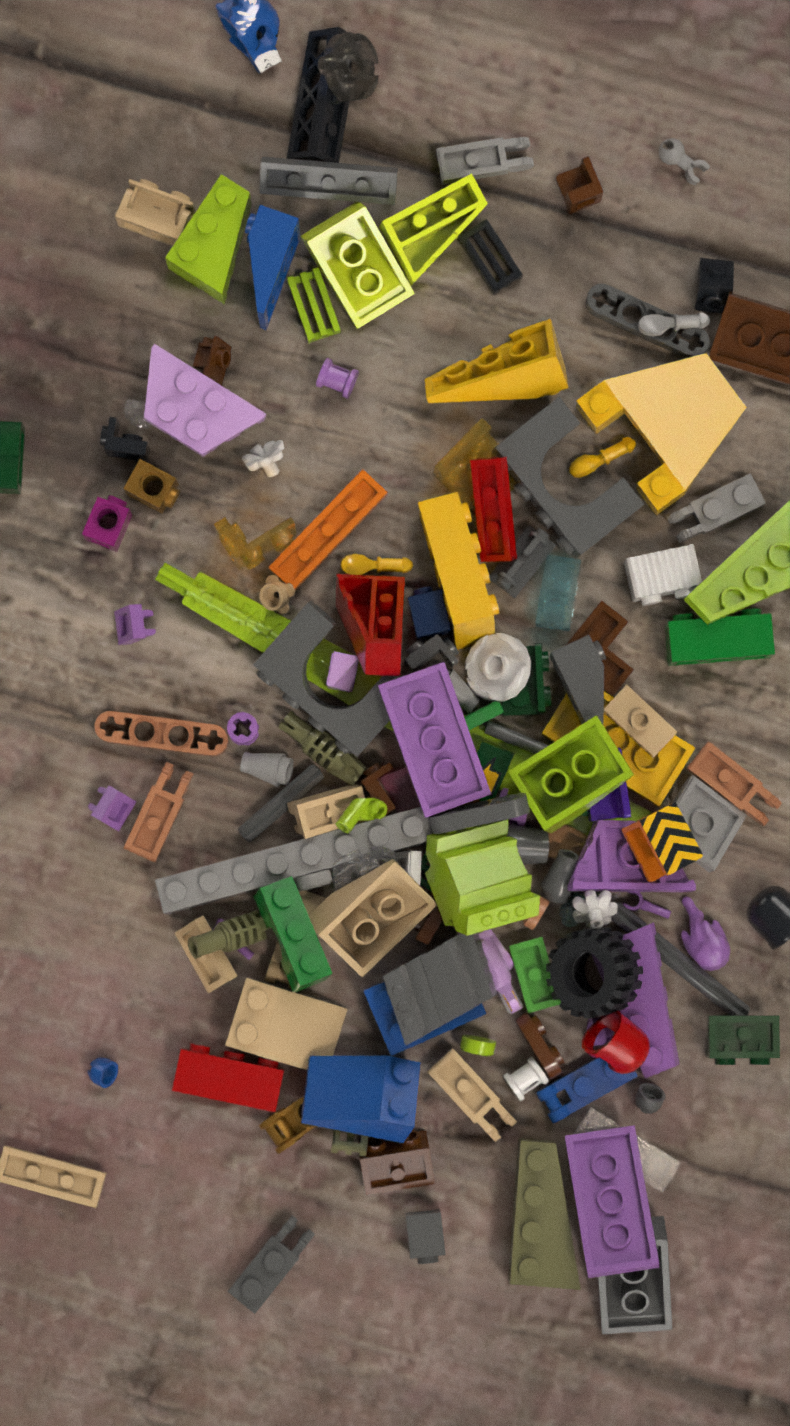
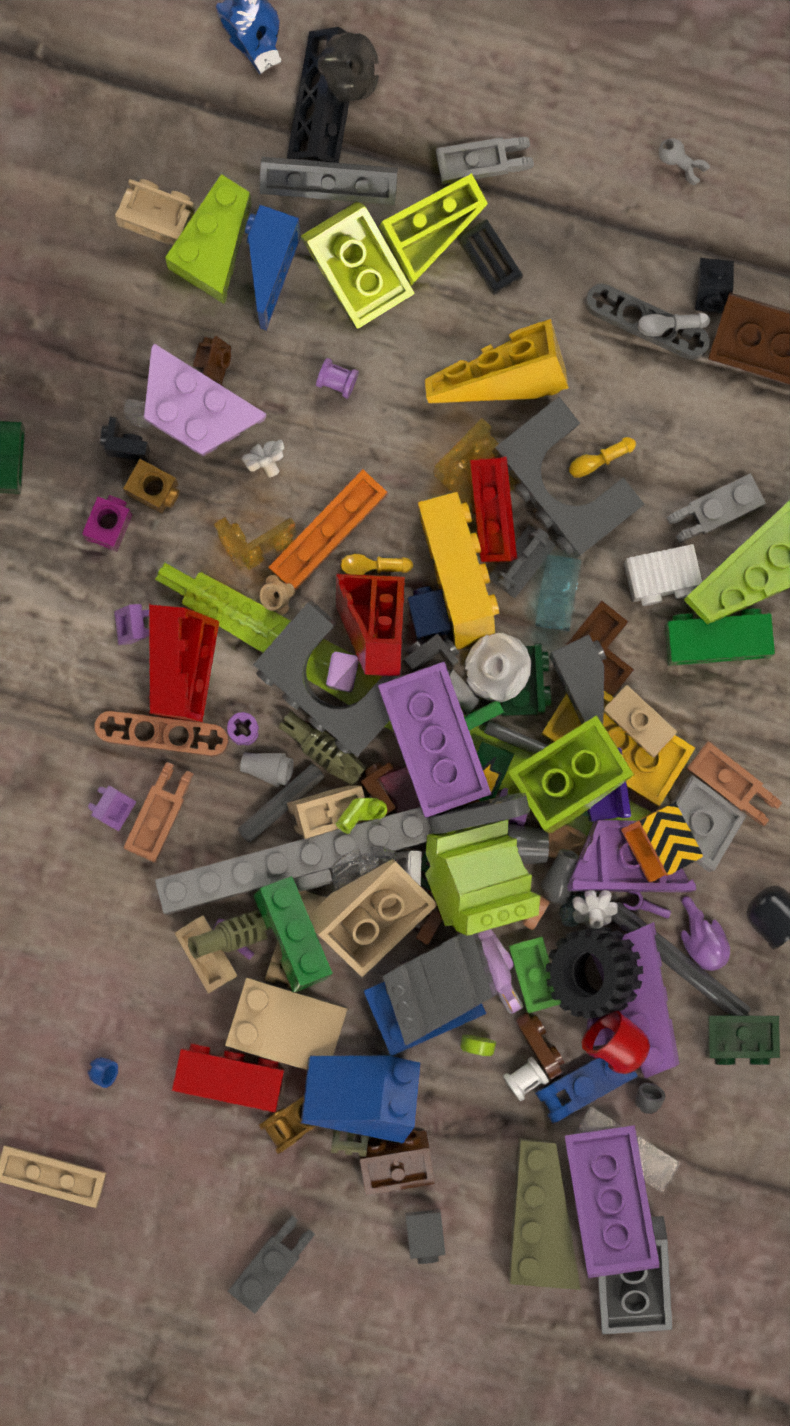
lime tile [287,267,341,343] -> none
tan hinge [427,1048,517,1142] -> none
reddish brown panel [556,156,604,214] -> none
yellow wedge [576,353,747,516] -> none
none -> red wedge [149,604,220,723]

